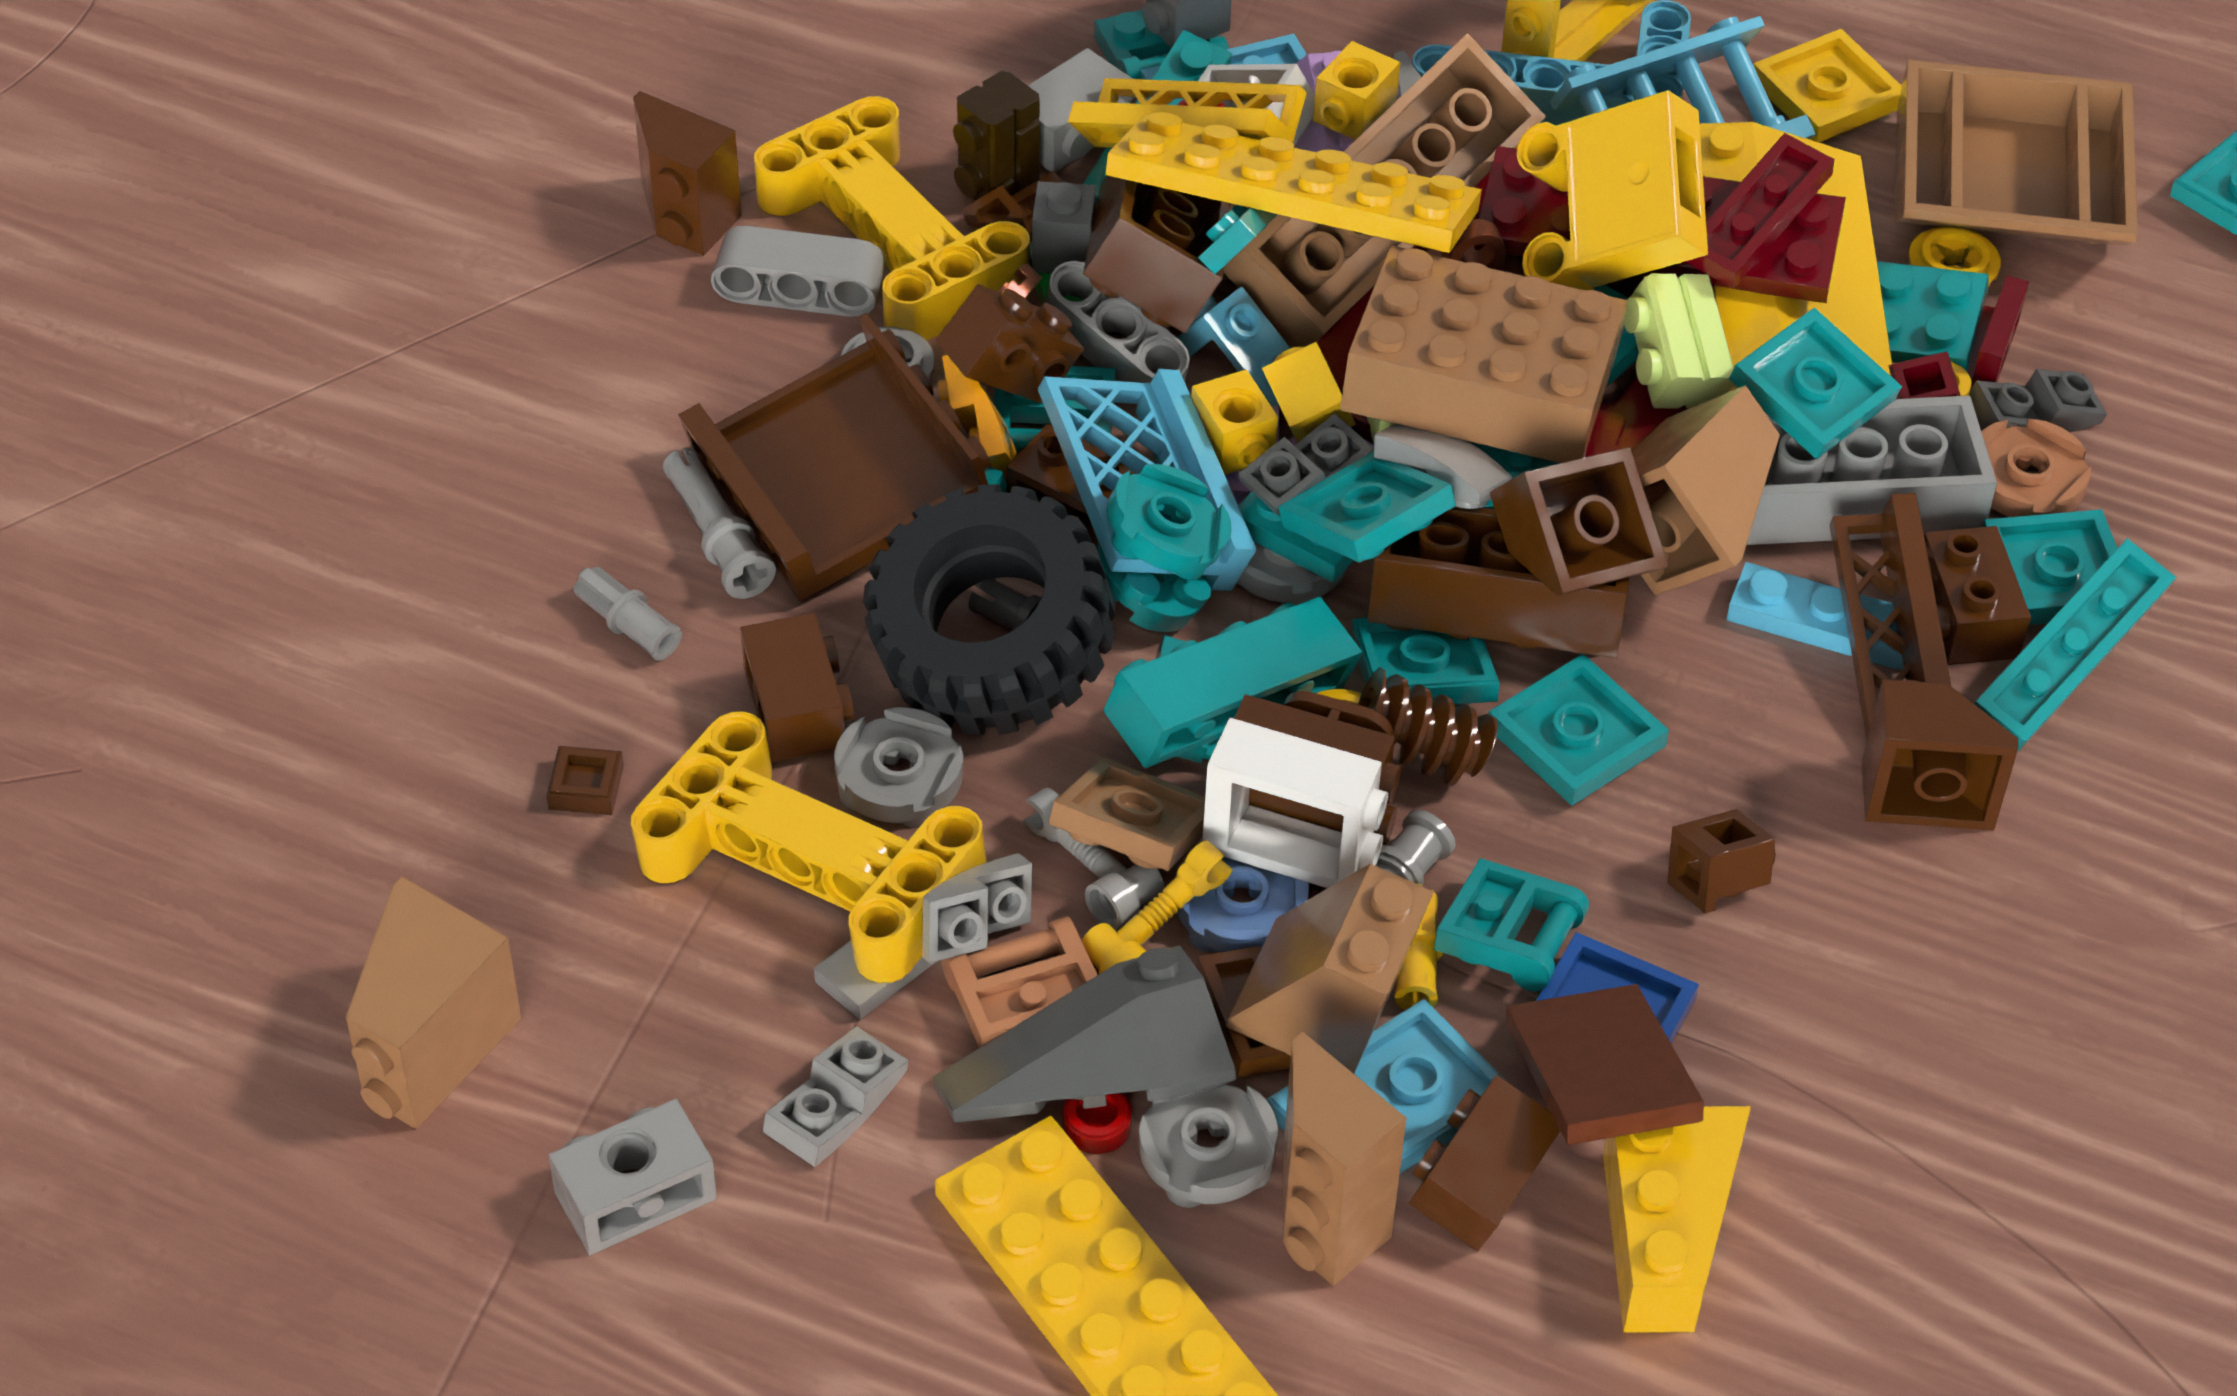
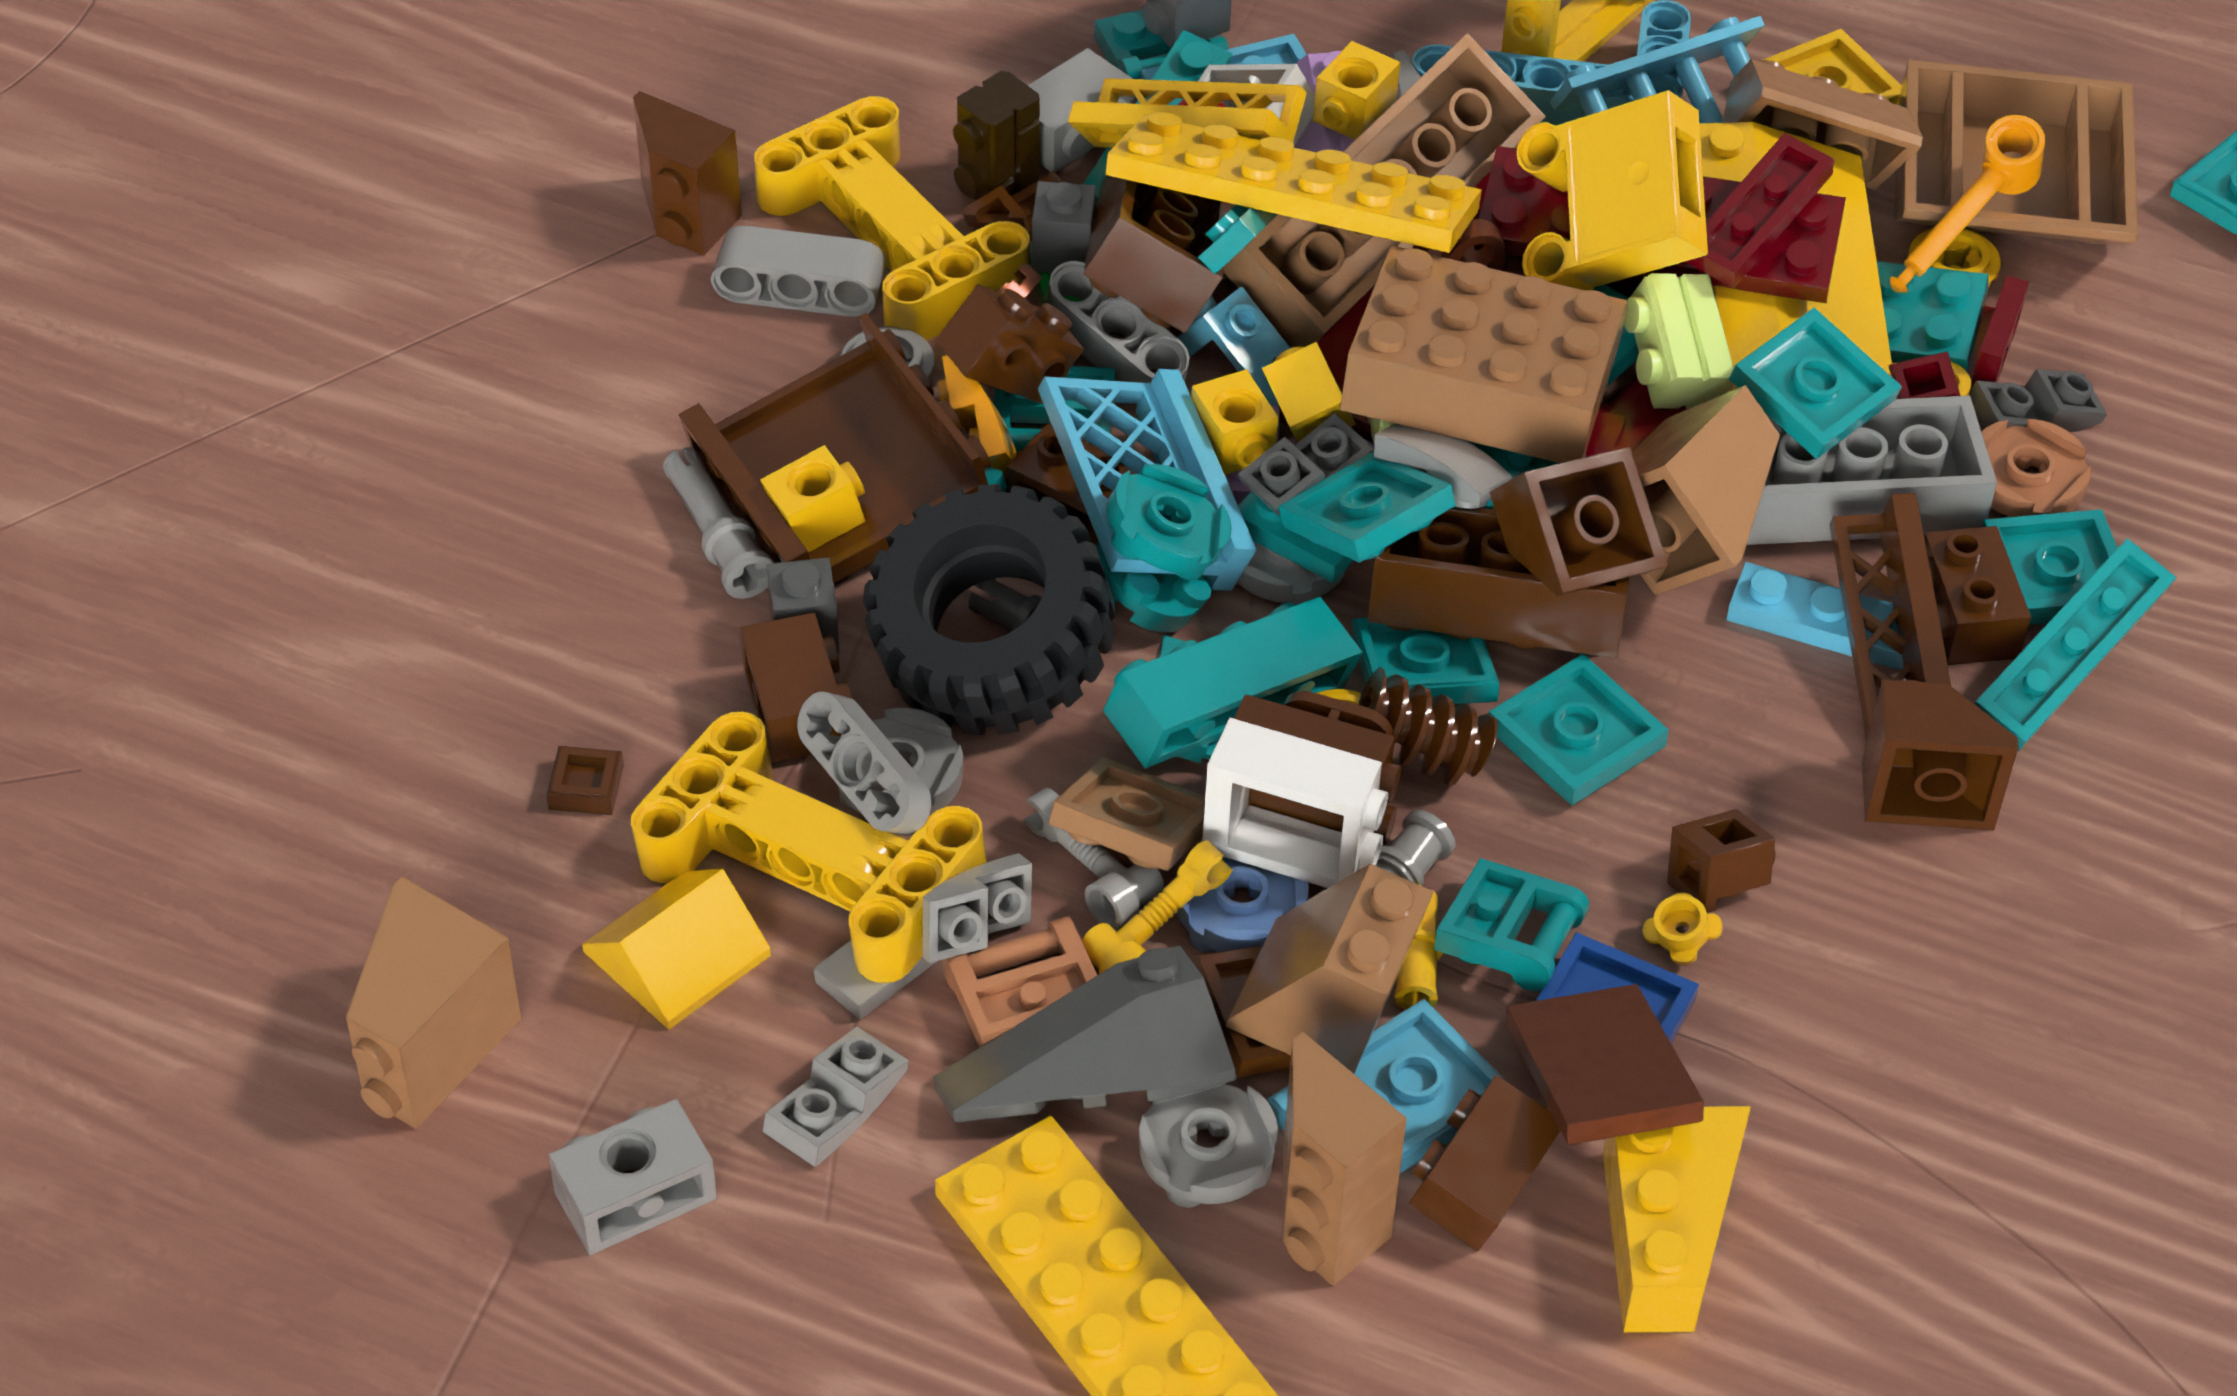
light grey axle [573,567,682,661] -> none
red tile [1063,1093,1132,1154] -> none
none -> yellow slope [582,869,771,1030]
none -> yellow brick [760,445,866,553]
none -> dark grey brick [767,557,839,654]
none -> light grey beam [797,691,931,836]
none -> yellow plate [1642,892,1723,965]
none -> medium nougat slope [1722,59,1923,190]
none -> light orange piece [1889,115,2045,293]

